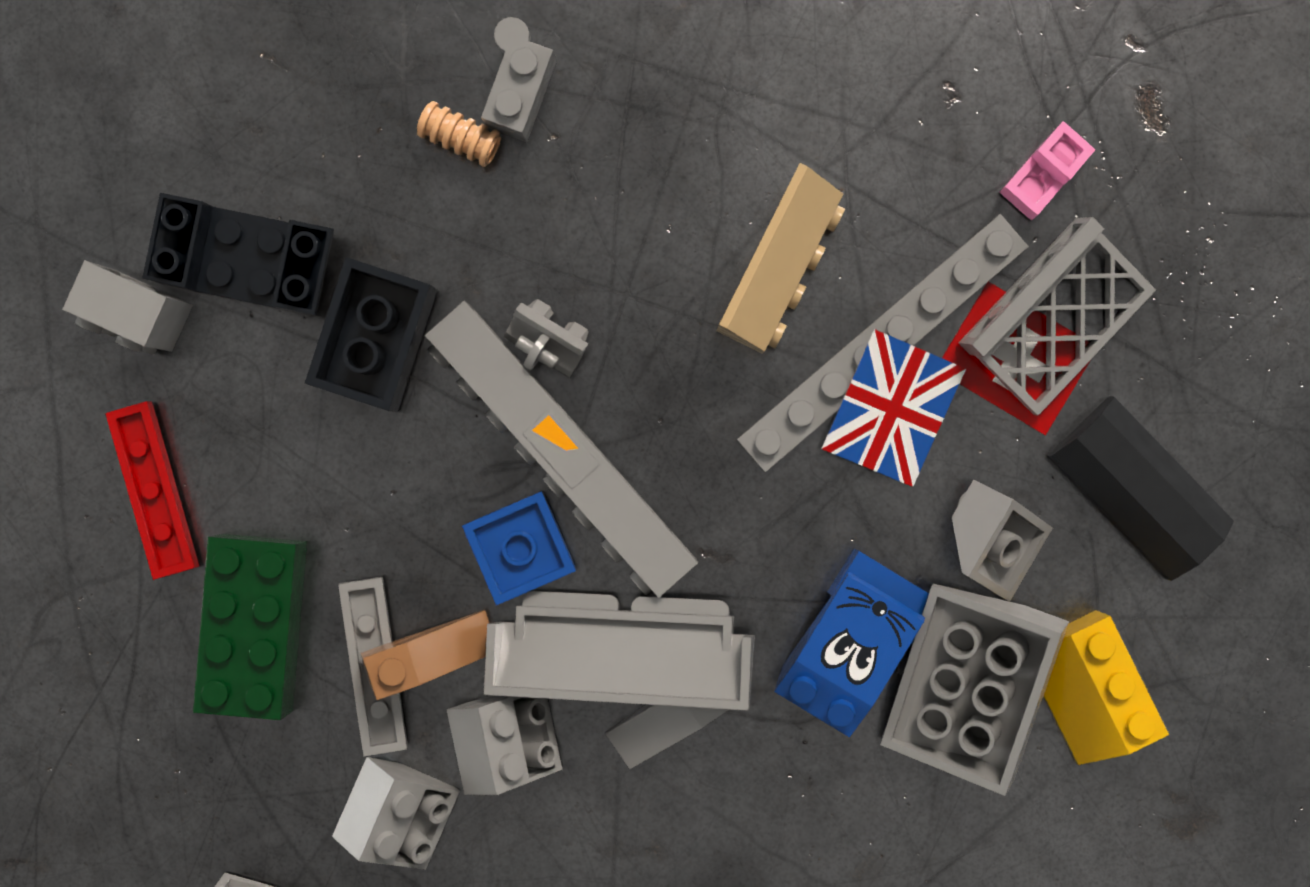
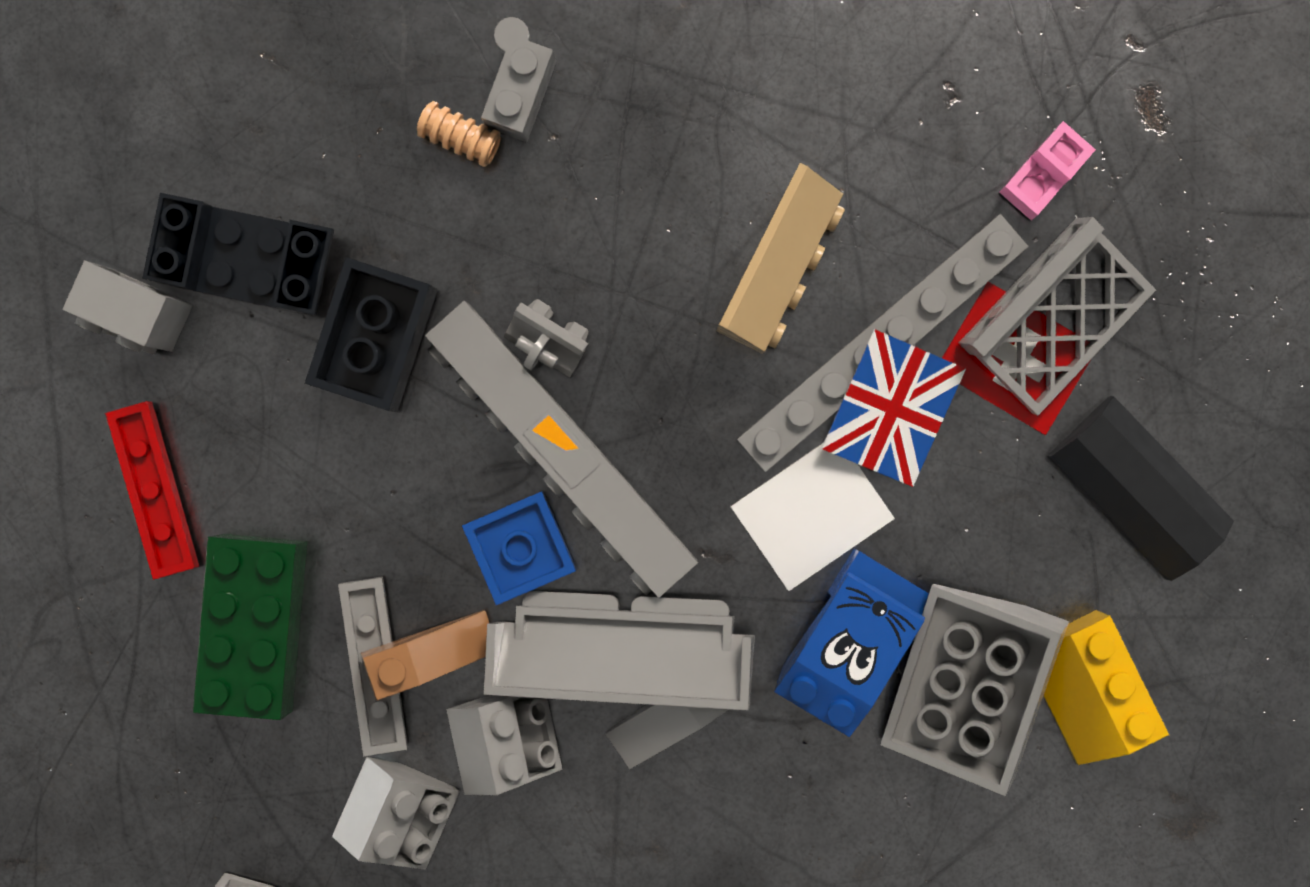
light grey slope [952,480,1053,602] -> none
none -> white sticker [731,443,895,591]

